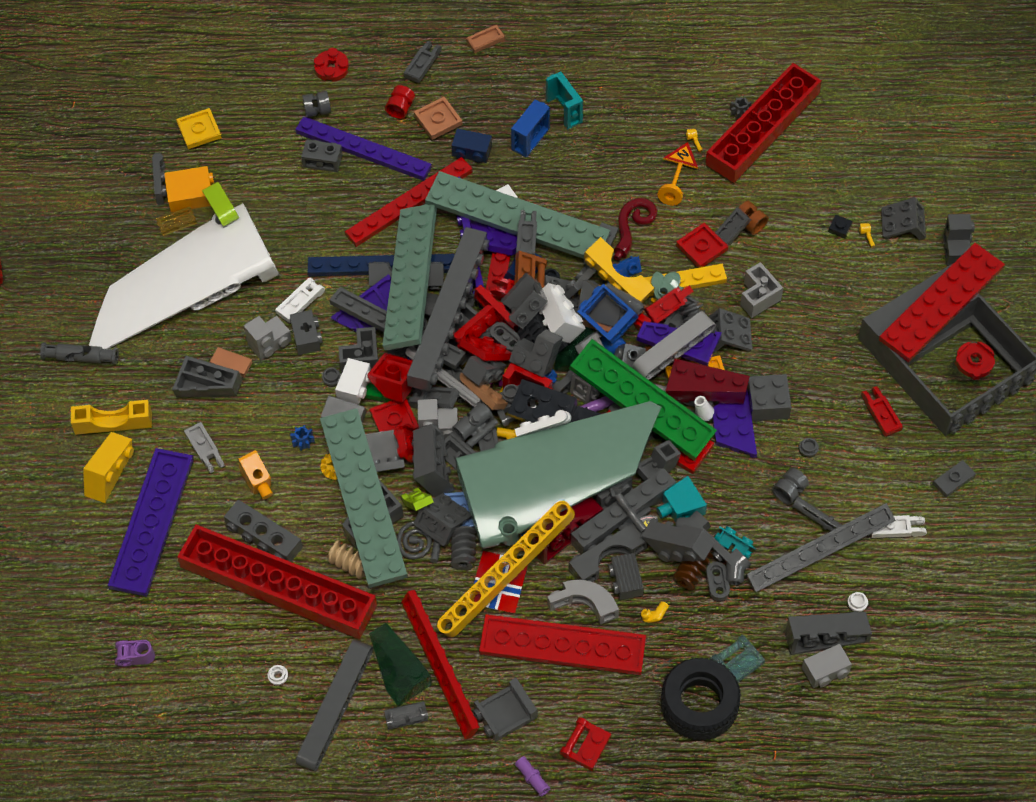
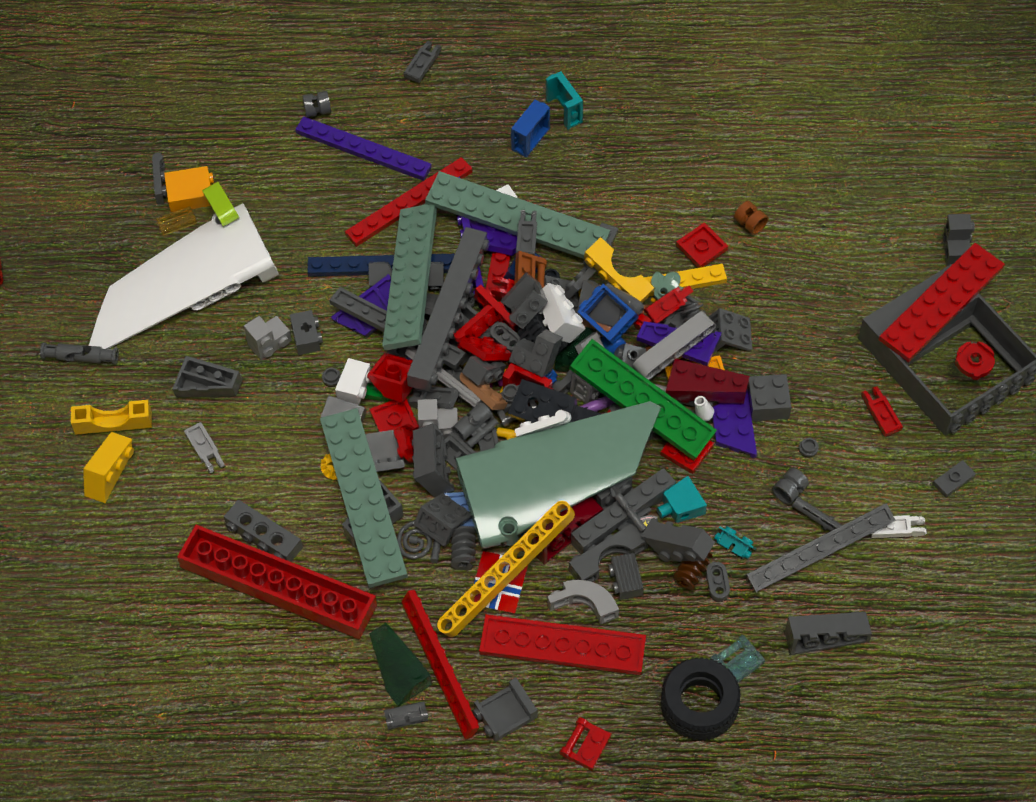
dark purple plate [108,448,194,597] -> none
medium lavender piece [115,640,155,667] -> none
yellow plate [176,108,222,149] -> none
nougat tile [210,347,253,378] -> none
light orange torso [238,450,273,500] -> none
white plate [268,665,288,685] -> none
white plate [275,278,325,323] -> none
blue gear [290,425,315,451] -> none
dark grey beam [296,640,373,771] -> none
dark grey brick [301,139,343,173] -> none
red plate [314,48,349,82] -> none
tan piece [328,540,365,579] -> none
dark grey brick [338,327,378,374] -> none
red wheel [385,85,415,119] -> none
lime plate [400,487,434,511] -> none
nougat plate [414,97,463,140] -> none
dark blue brick [451,128,492,163] -> none
nougat tile [466,24,505,54] -> none
medium lavender pin [515,756,550,797] -> none
blue hinge [607,256,642,284] -> none
dark red plant [613,198,657,261] -> none
dark grey brick [636,440,681,481] -> none
yellow arm [641,601,669,623] -> none
light orange piece [657,142,698,206] -> none
dark grey plate [676,511,751,585] -> none
yellow hand [686,129,703,152] -> none
red brick [705,63,822,183] -> none
dark grey plate [715,207,751,247] -> none
dark grey gear [730,97,752,119] -> none
light grey brick [740,262,783,318] -> none
light grey brick [802,644,852,688] -> none
black plate [828,215,853,239] -> none
white plate [848,592,868,612] -> none
yellow hand [859,223,875,248] -> none
dark grey bracket [882,197,926,240] -> none

